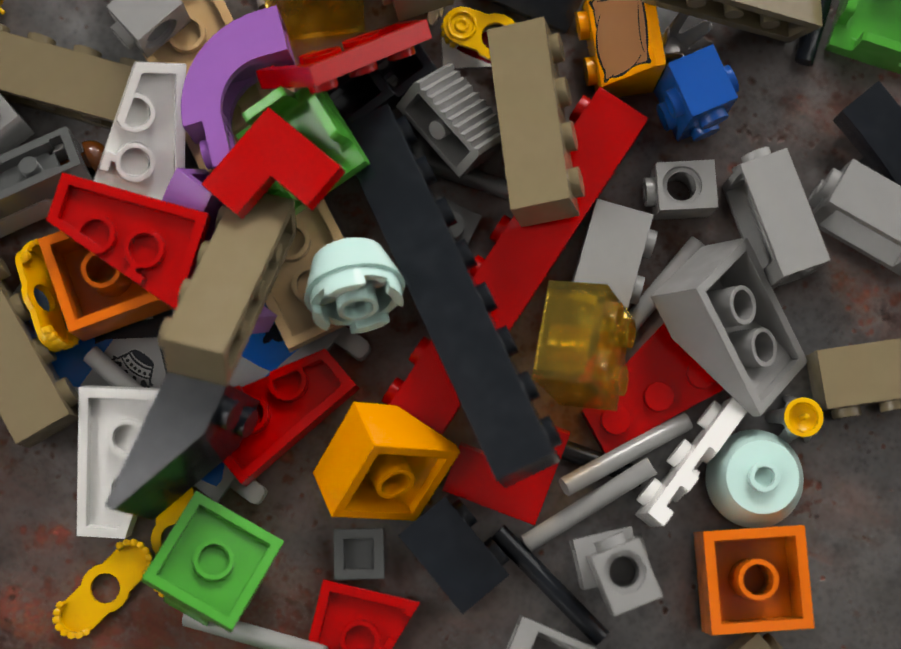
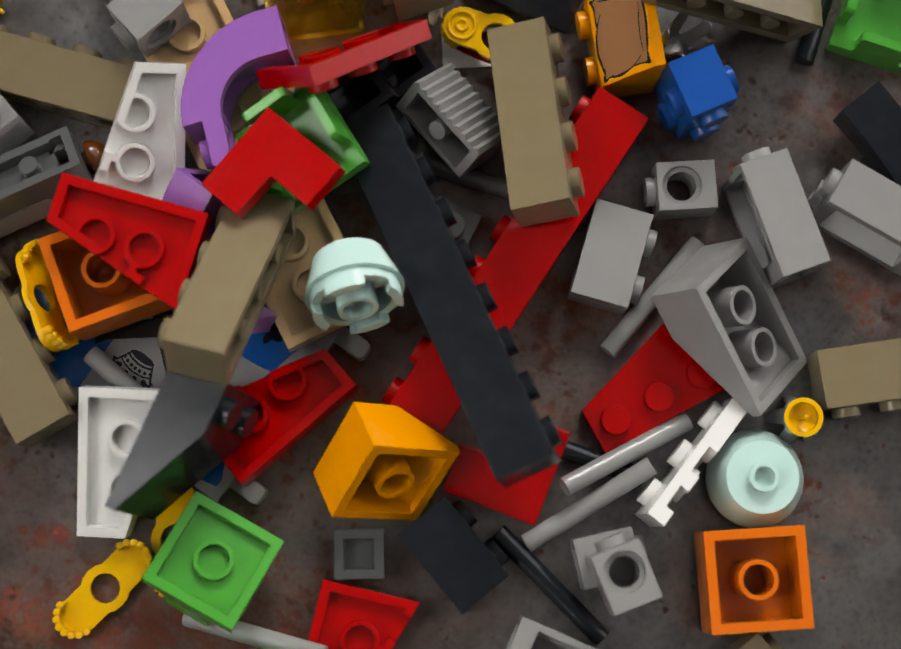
clear yellow brick [532,280,636,411] -> none

